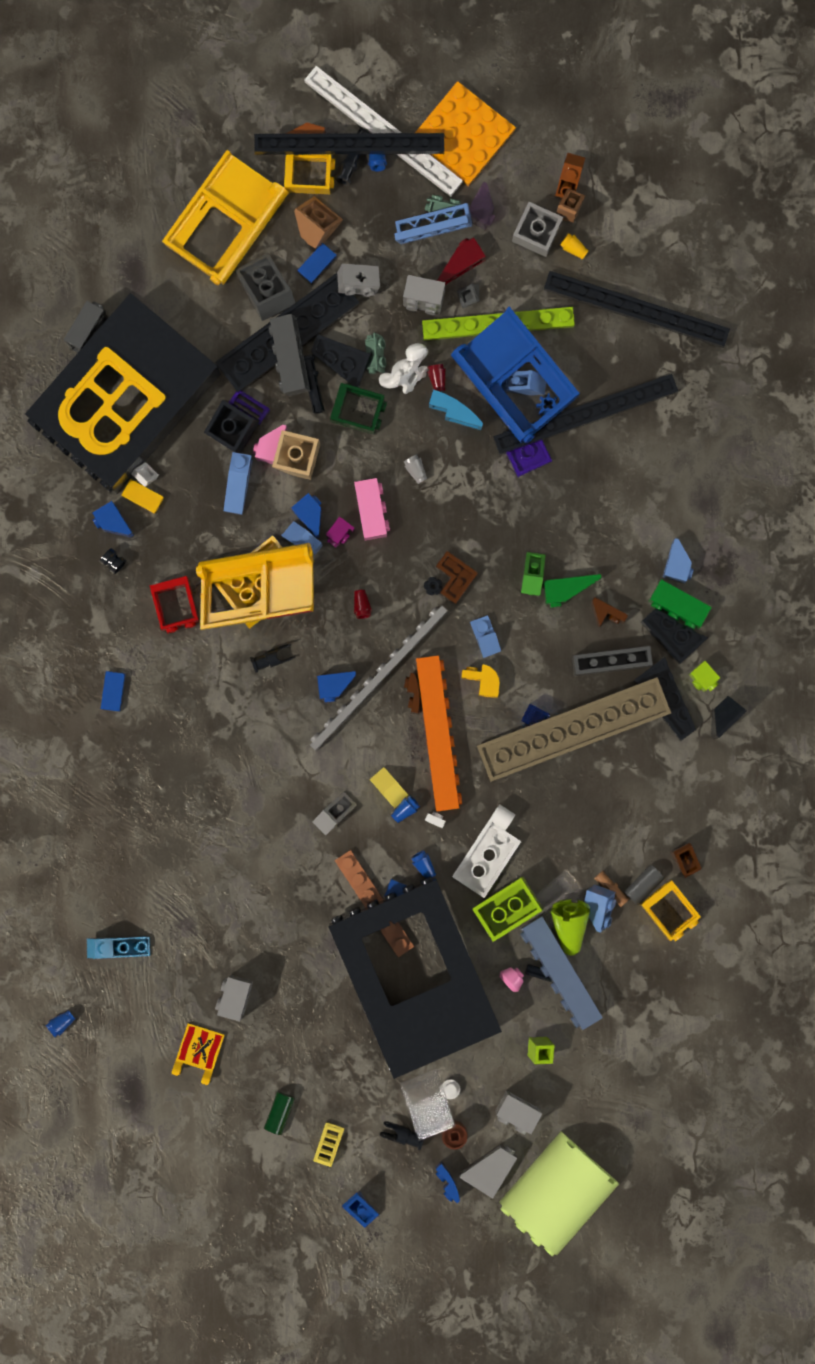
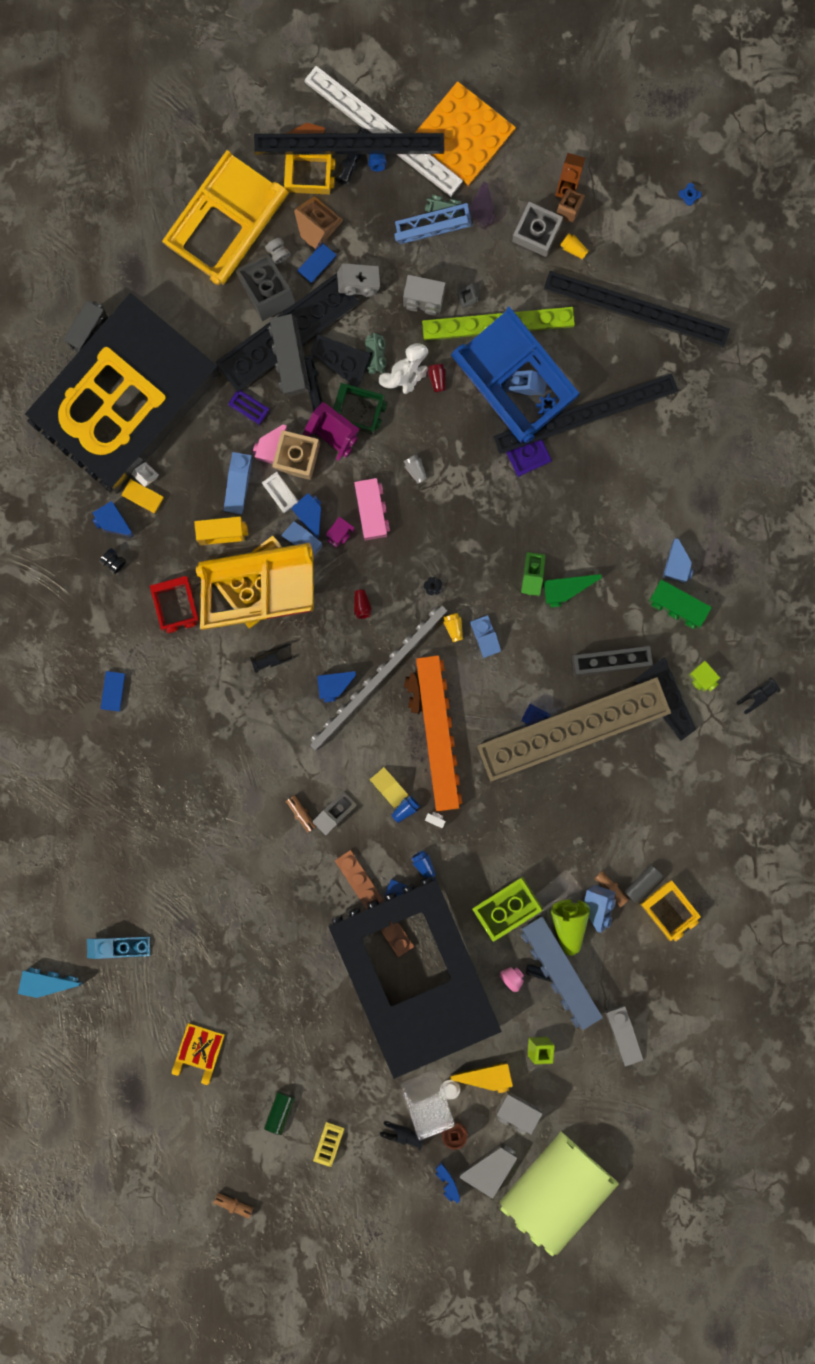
blue cone [45,1010,75,1037] -> none
black brick [204,400,260,453] -> none
light grey brick [215,975,253,1022] -> none
blue slope [342,1191,379,1228] -> none
dark azure slope [429,390,483,430] -> none
reddish brown plate [436,551,478,605] -> none
dark red slope [437,237,486,286] -> none
white hinge [452,804,521,898] -> none
yellow brick [461,664,500,698] -> none
reddish brown slope [591,597,628,628] -> none
black wing [641,608,708,664] -> none
reddish brown slope [670,843,701,878] -> none
black slope [711,696,747,740] -> none
none -> dark azure slope [18,967,83,998]
none -> yellow window [194,517,248,546]
none -> medium nougat pin [213,1192,254,1219]
none -> white tile [262,472,298,514]
none -> light grey wheel [265,237,291,264]
none -> medium nougat pin [285,795,317,833]
none -> magenta panel [302,402,359,461]
none -> yellow cone [443,613,464,642]
none -> yellow slope [450,1062,513,1093]
none -> light grey slope [605,1005,643,1067]
none -> blue plate [679,183,701,206]
none -> black piece [736,677,781,714]

